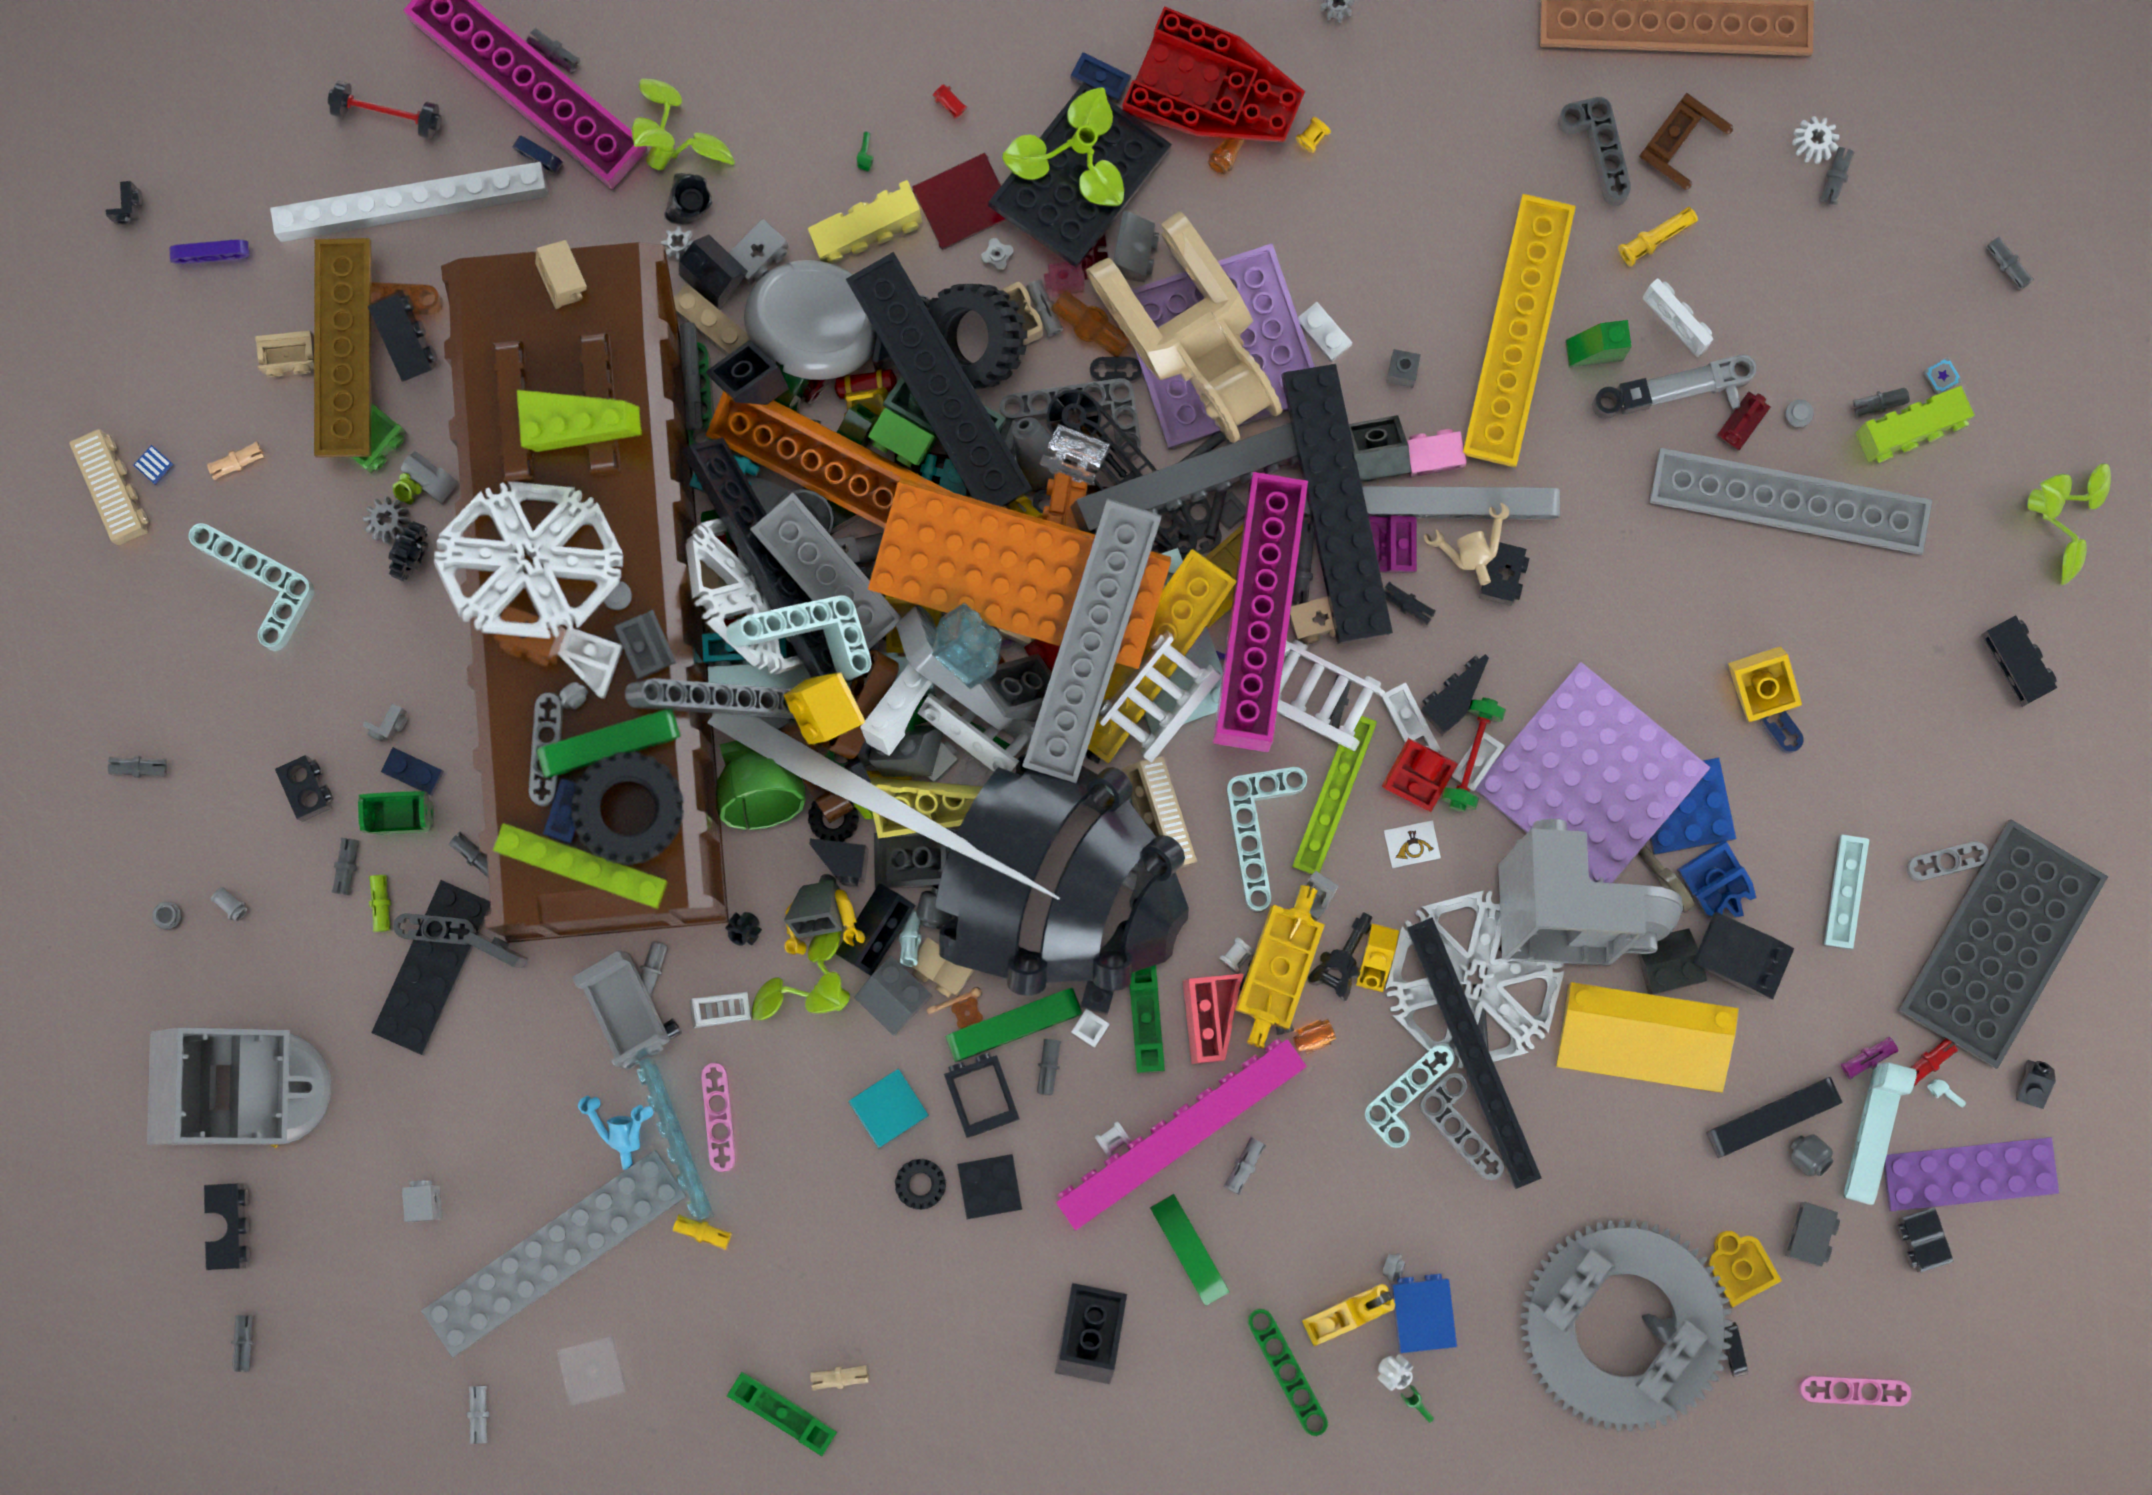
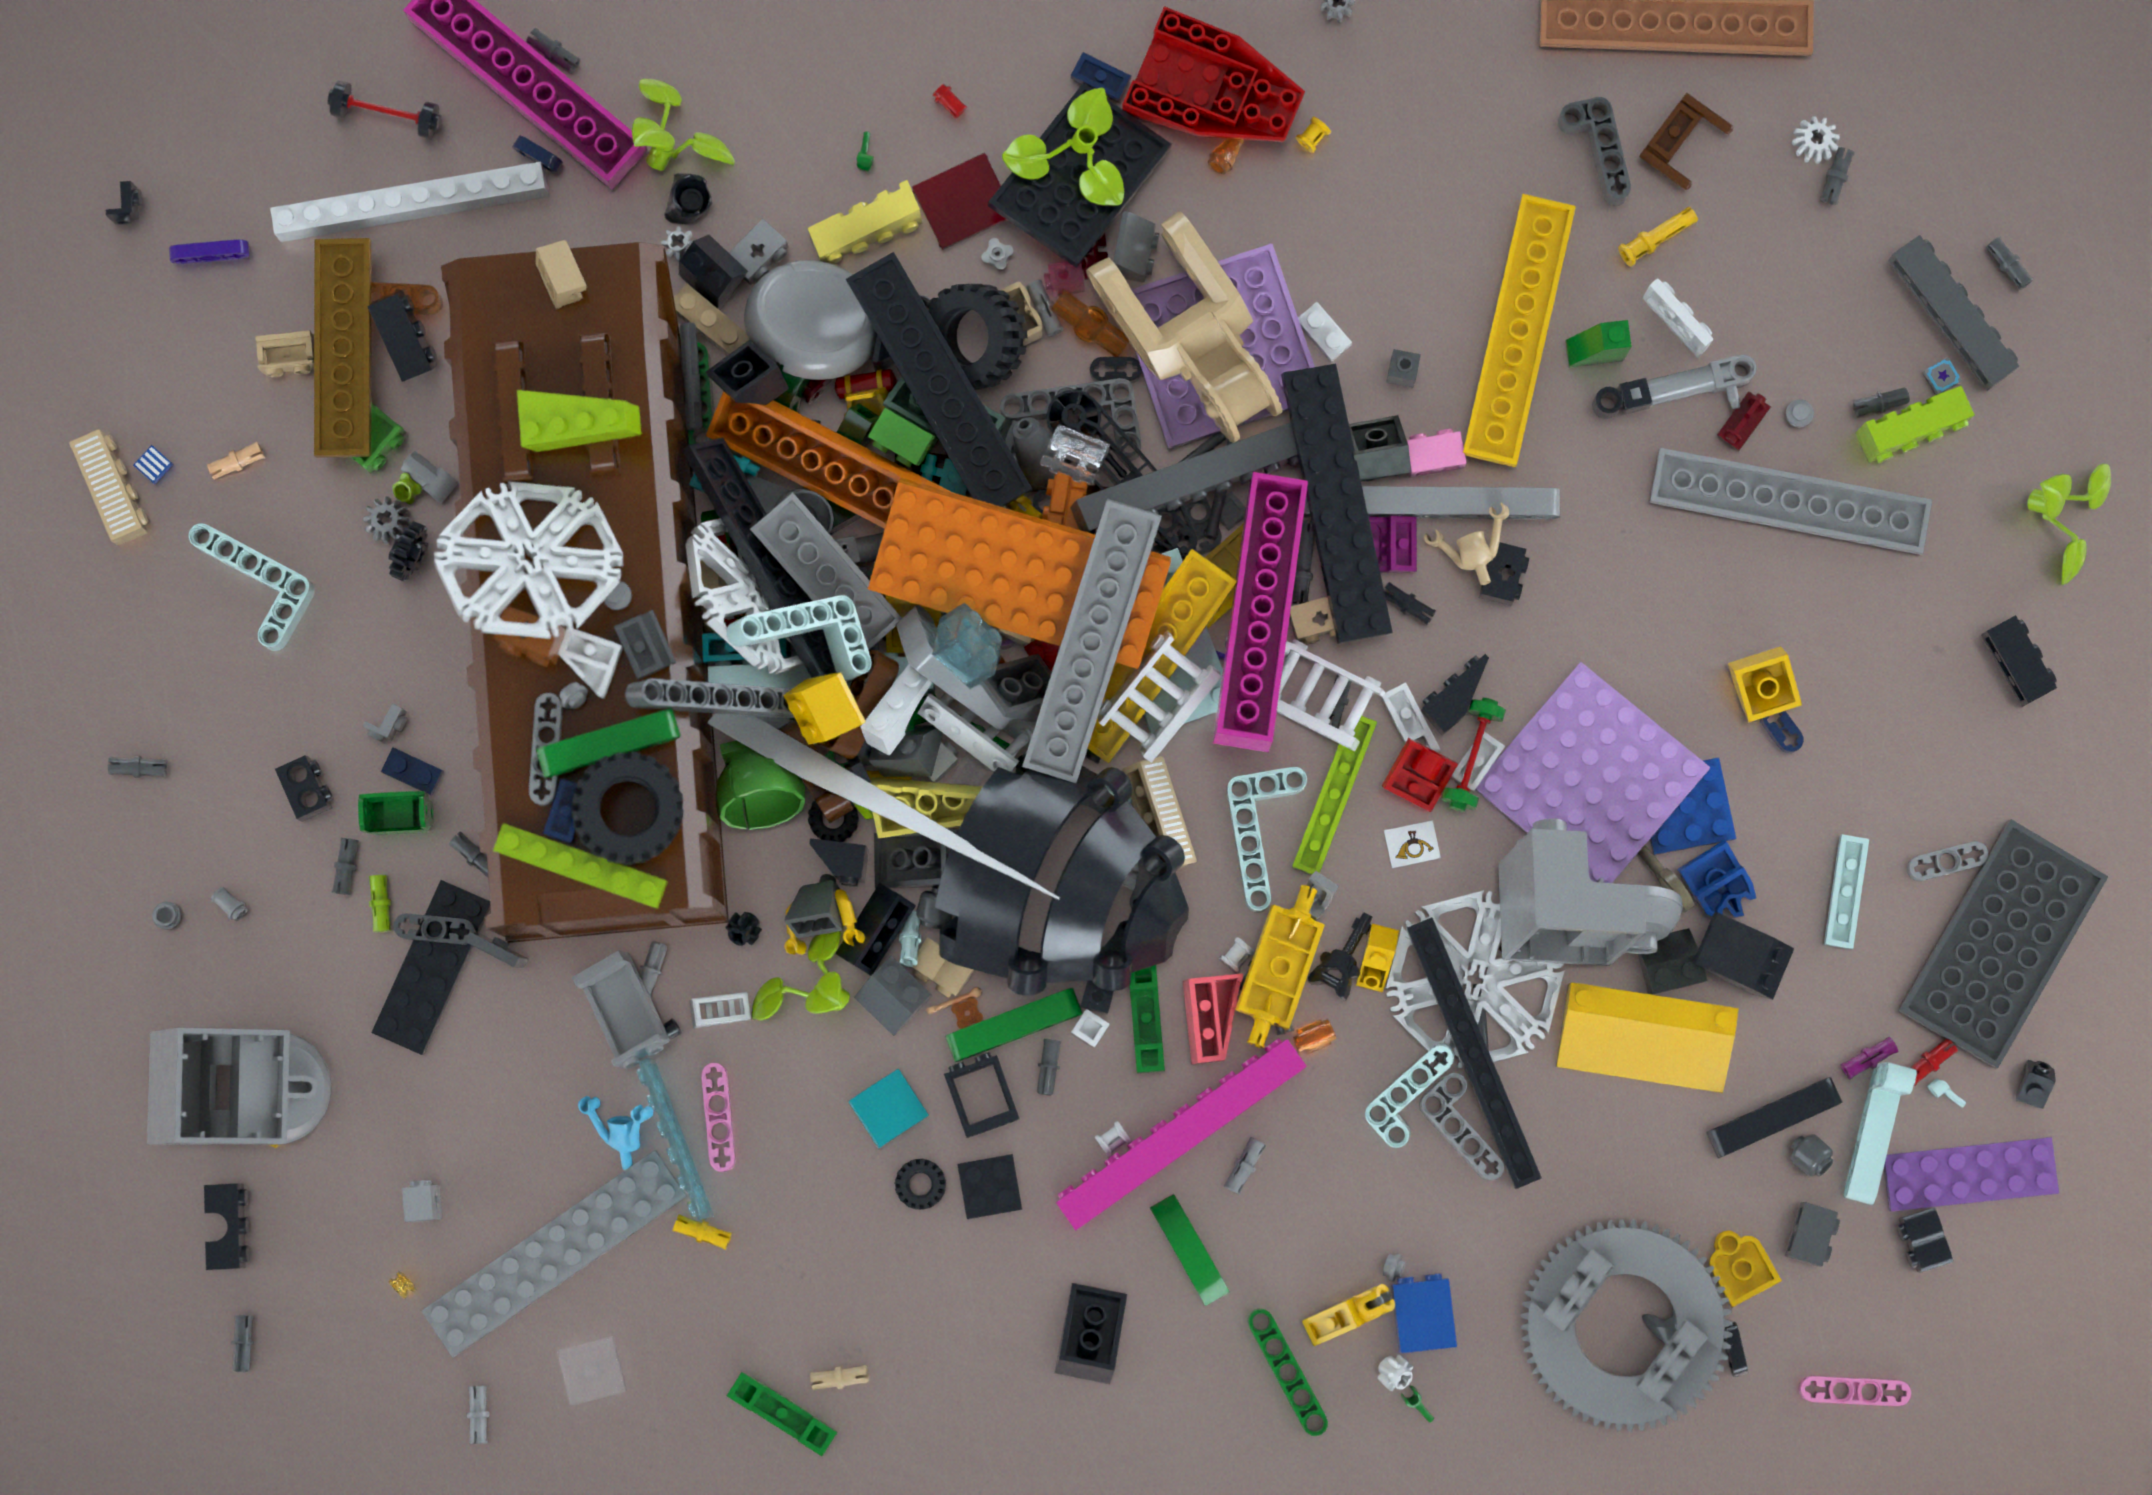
none -> clear yellow bush [389,1271,416,1299]
none -> dark grey brick [1888,235,2019,391]

